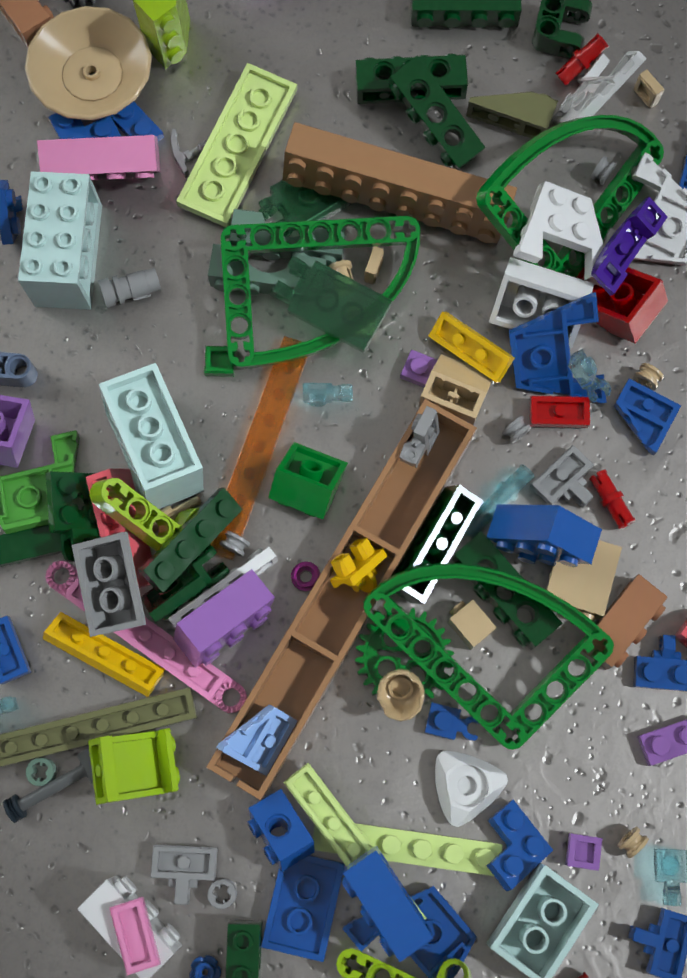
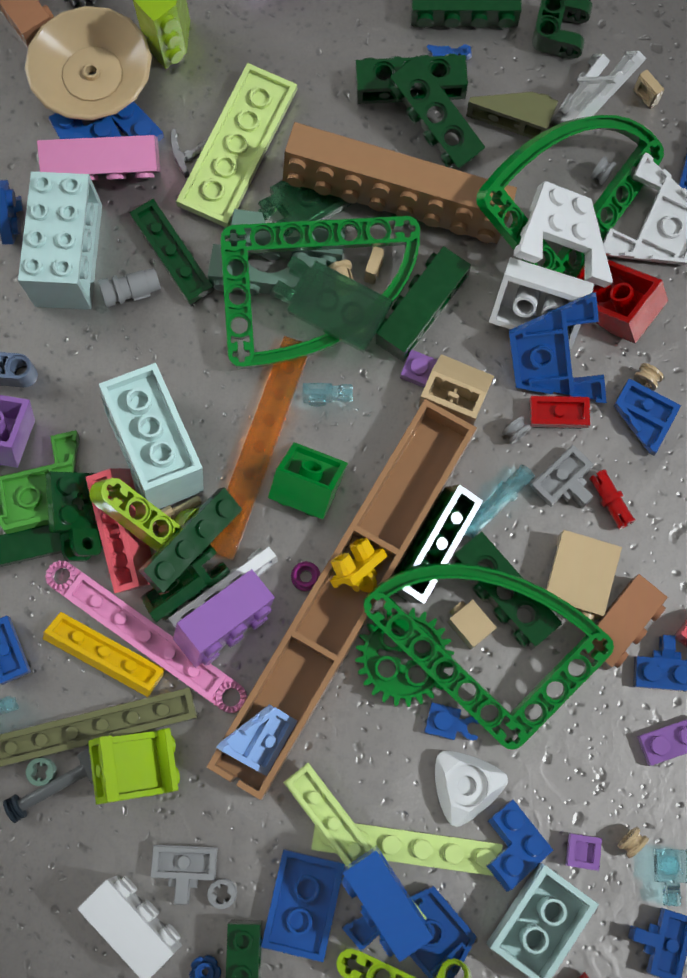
light grey slope [72,532,146,637] -> none
bright pink tile [109,897,161,975] -> none
green tile [204,346,235,377] -> none
light grey bush [219,531,250,557] -> none
blue brick [247,789,315,872] -> none
tan hair [377,668,425,721] -> none
light grey hinge [400,406,440,468] -> none
yellow plate [428,312,515,383] -> none
blue brick [486,504,602,567] -> none
red pin [555,33,609,86] -> none
clear light blue plate [568,349,611,403] -> none
dark purple slope [591,196,668,296] -> none
none -> dark green plate [129,198,214,305]
none -> dark green brick [375,246,471,362]
none -> blue piece [427,44,472,60]

